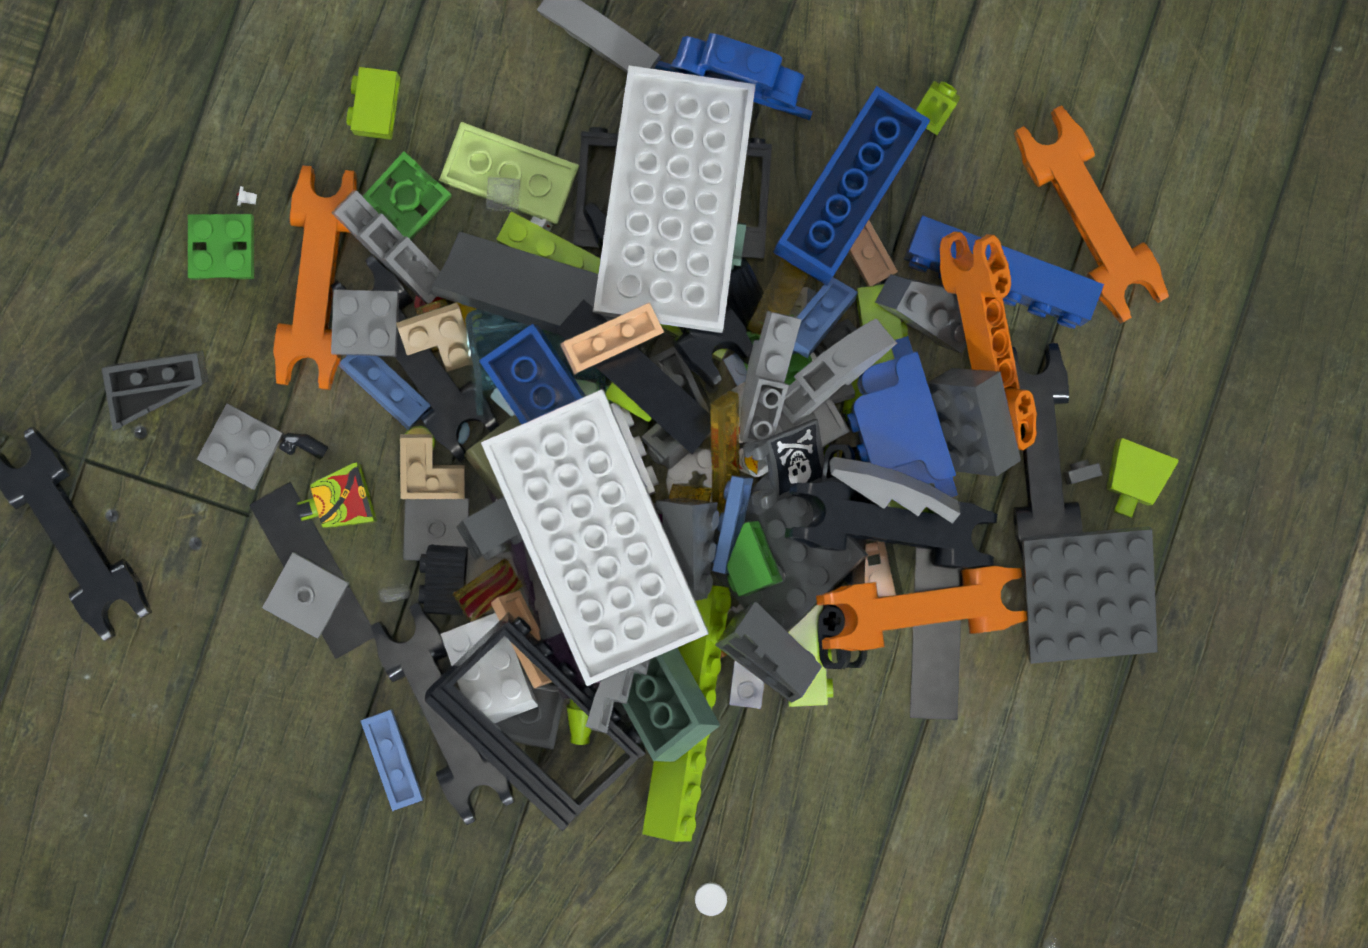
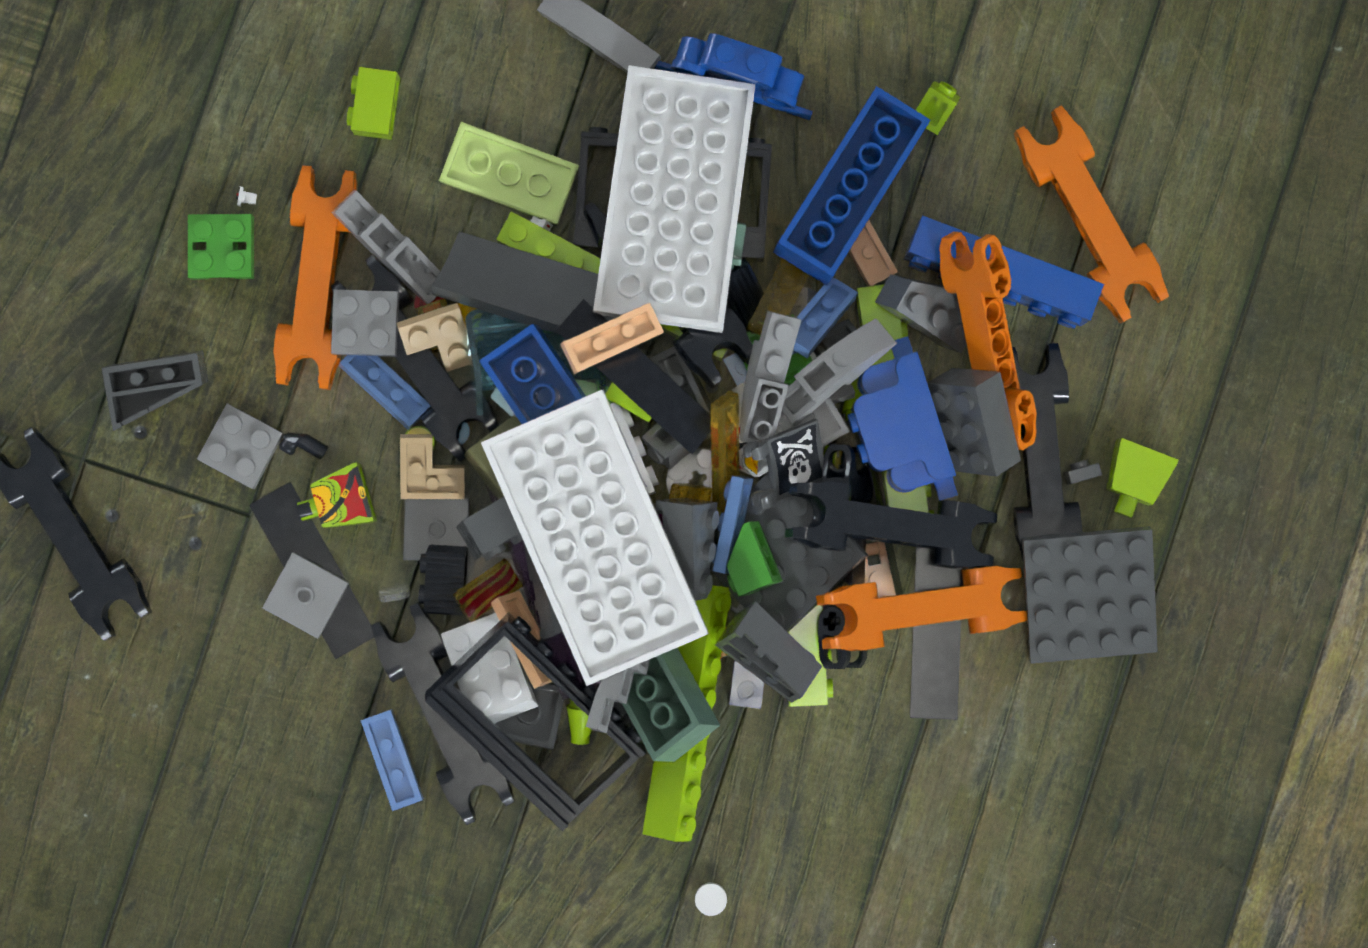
bright green brick [362,152,452,240] -> none
clear plate [486,177,521,212] -> none
light grey slope [830,457,960,524] -> none

